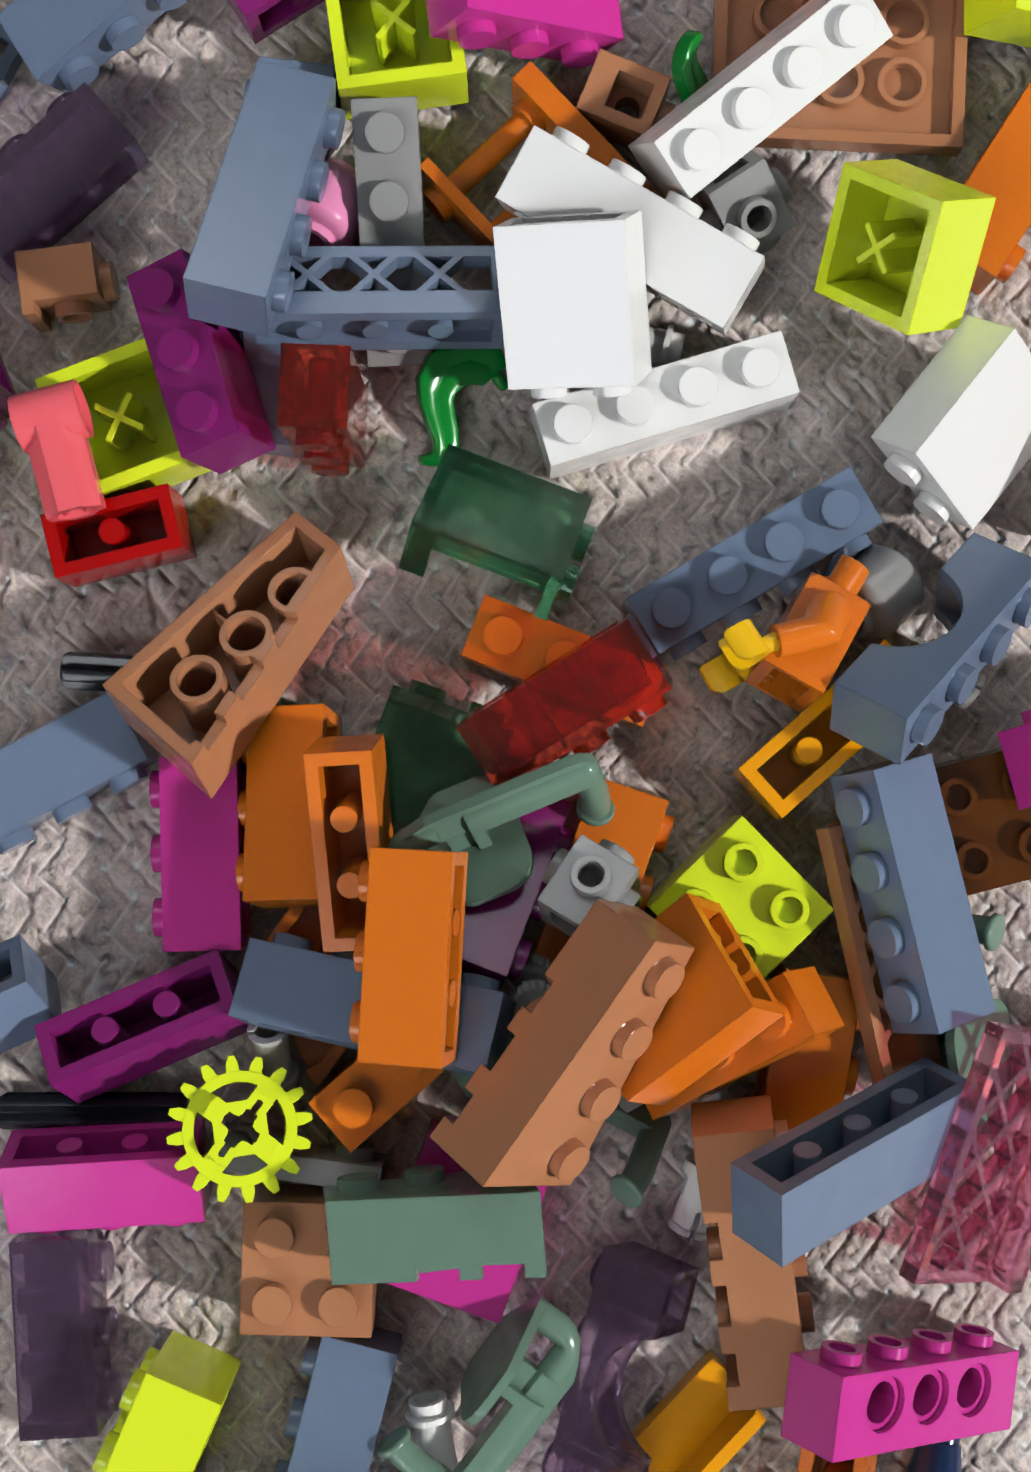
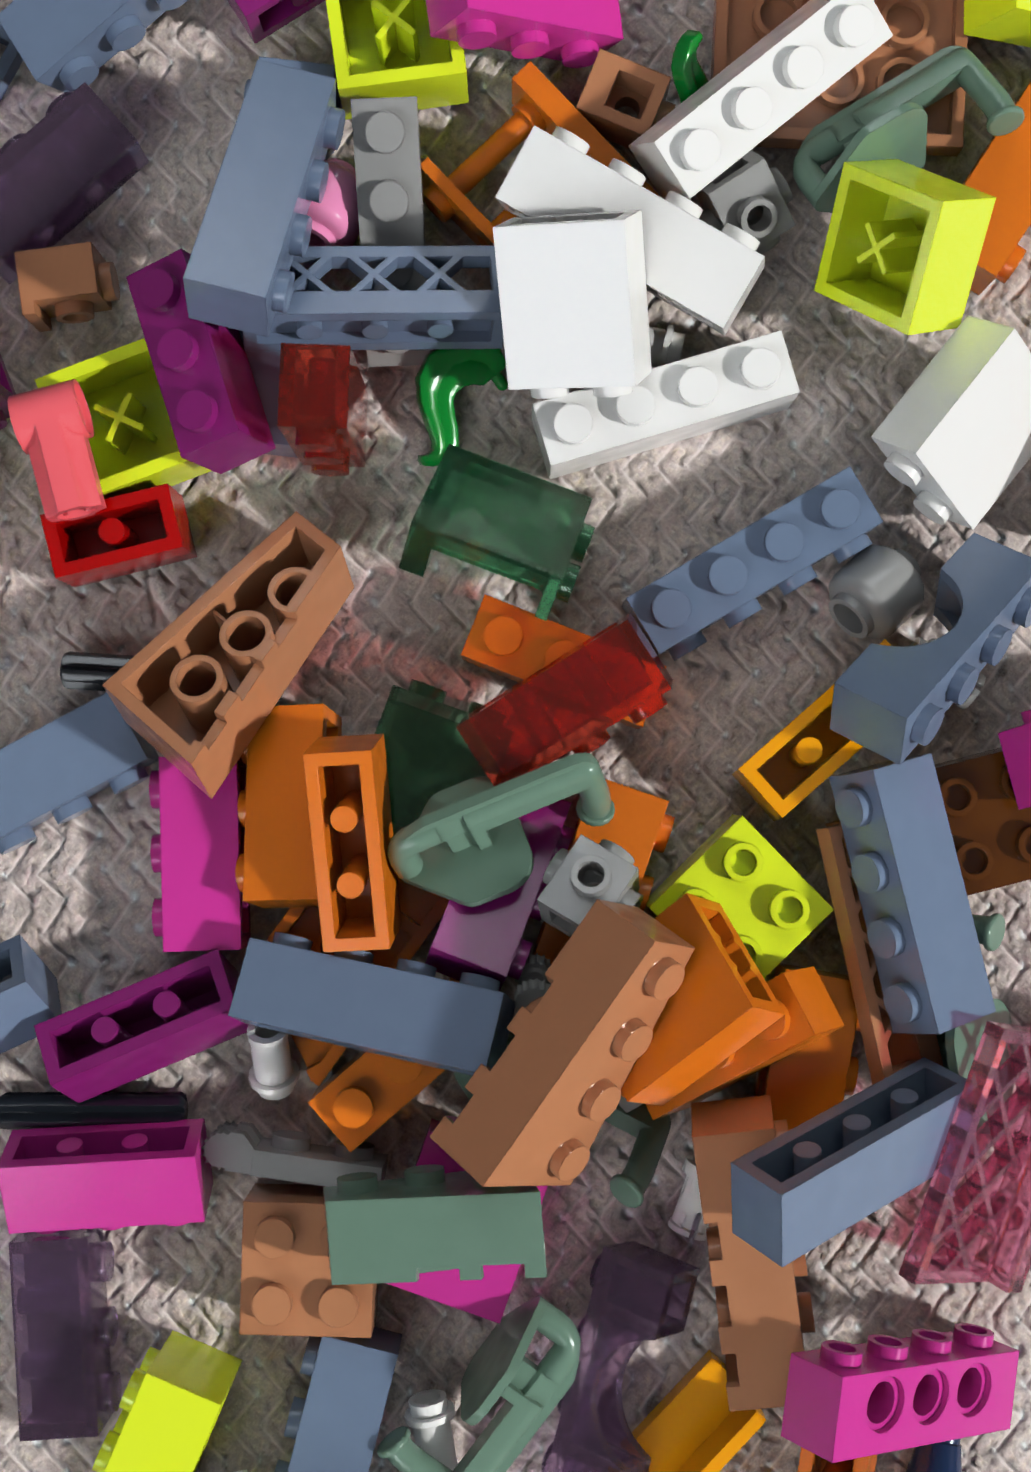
neon yellow gear [166,1055,313,1203] -> none
orange brick [349,847,468,1069] -> none
orange torso [699,554,871,713] -> none
none -> sand green piece [793,46,1025,213]

